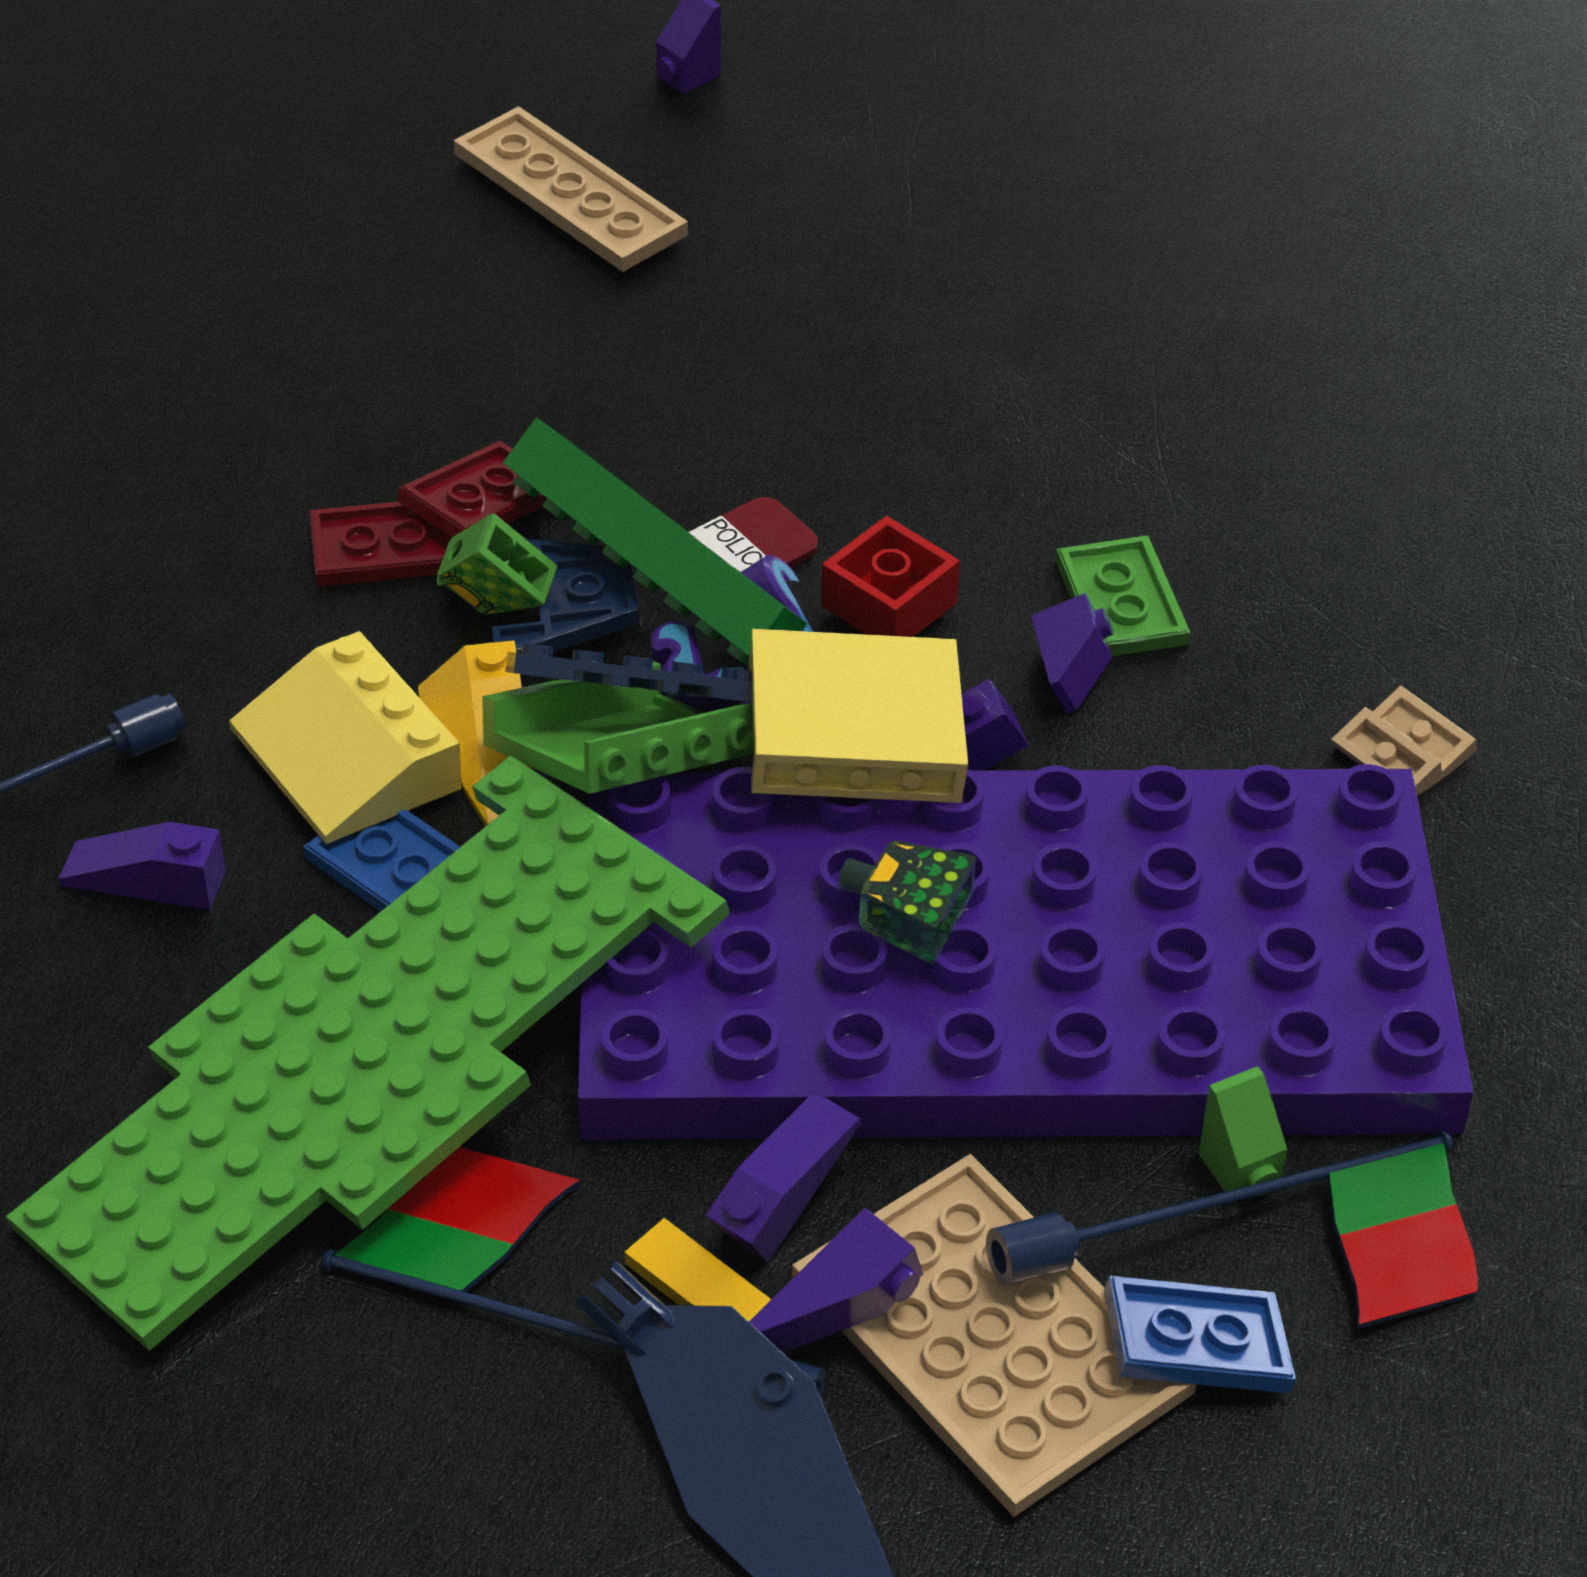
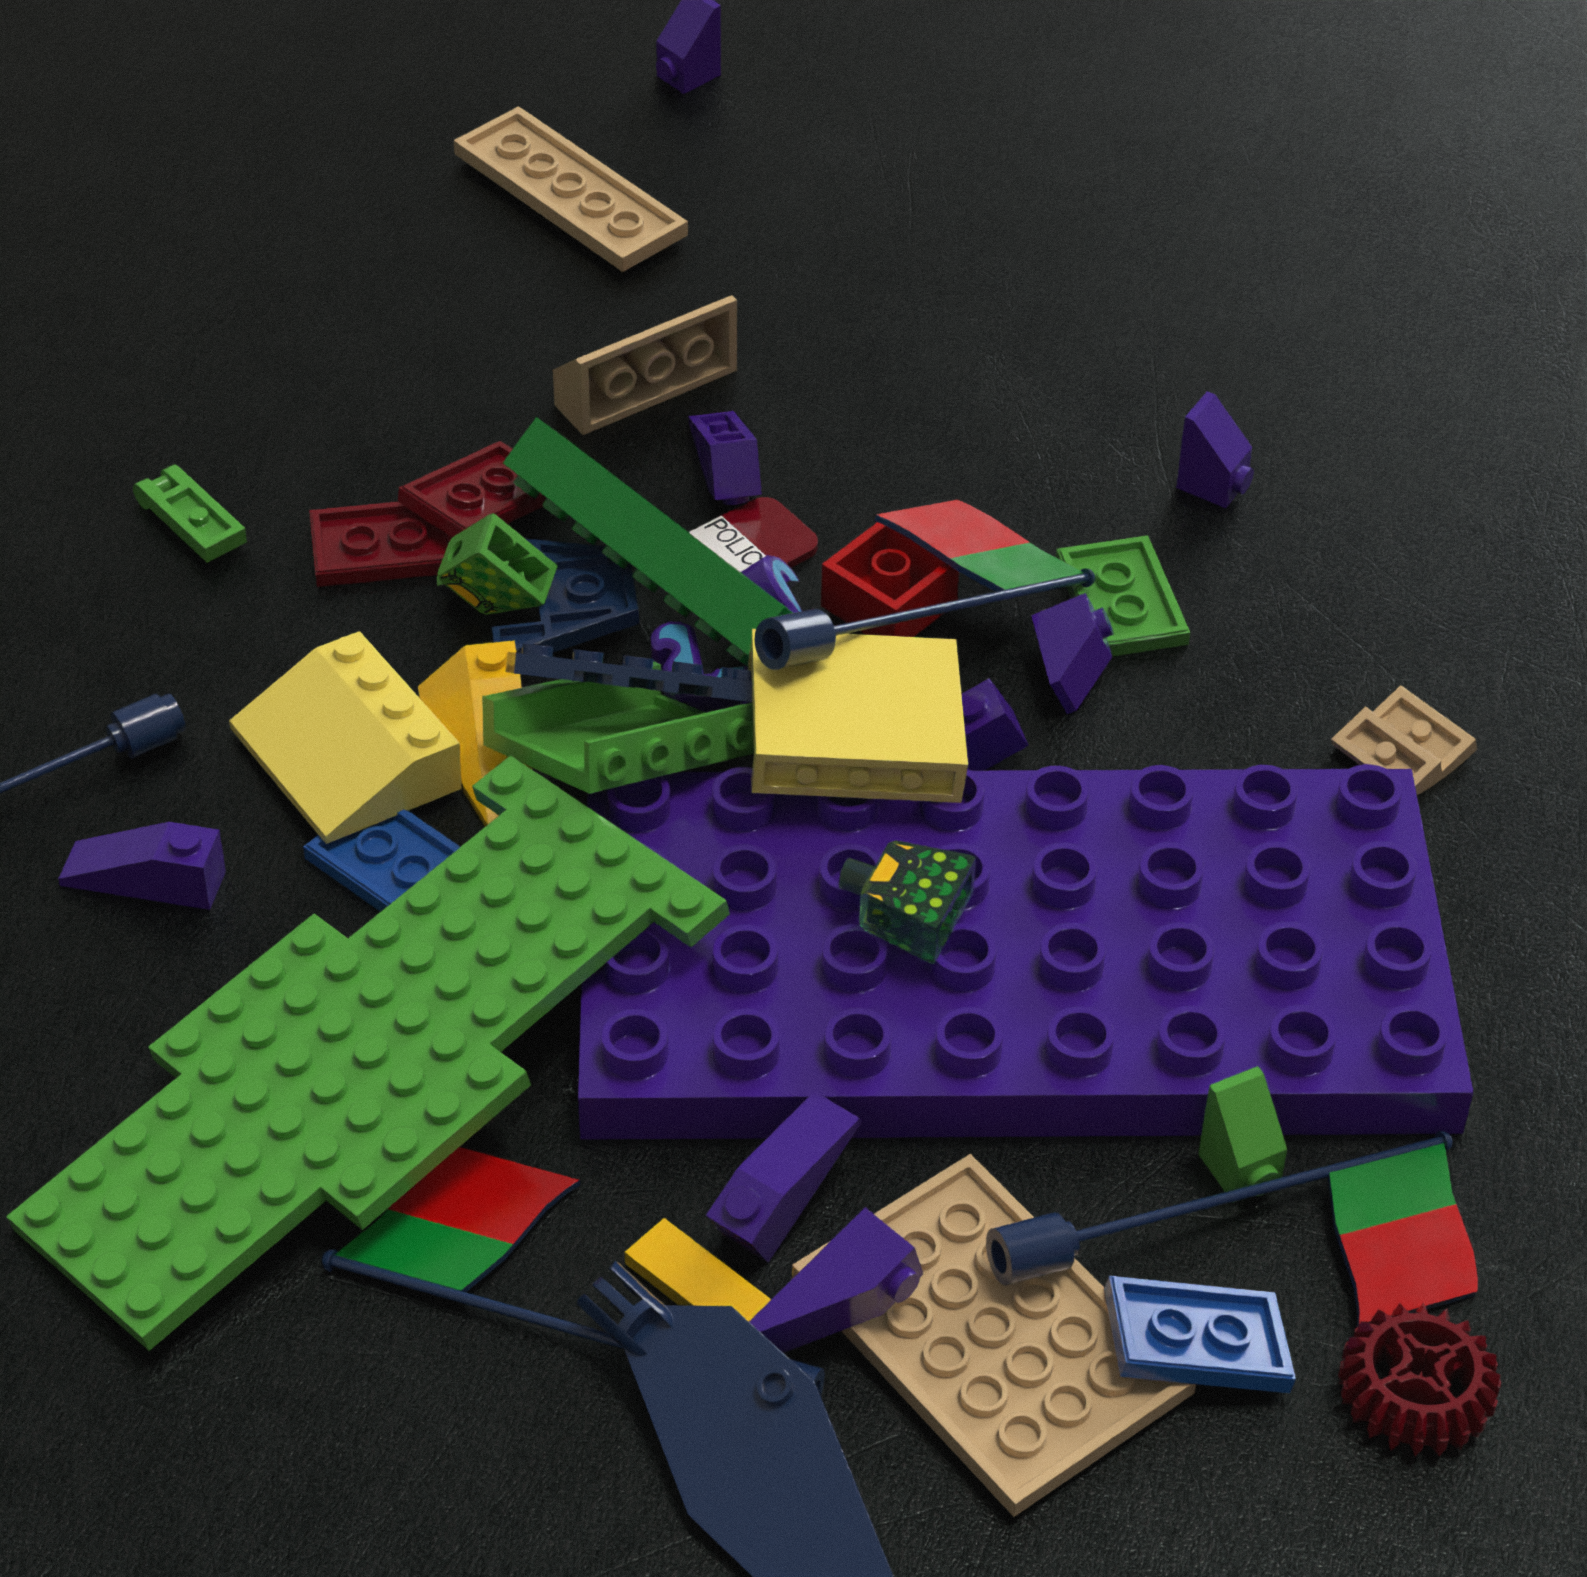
none -> bright green plate [133,464,247,563]
none -> tan slope [553,295,737,435]
none -> dark purple slope [688,411,762,505]
none -> flag [754,500,1095,670]
none -> dark purple slope [1176,391,1254,508]
none -> dark red gear [1338,1302,1501,1457]

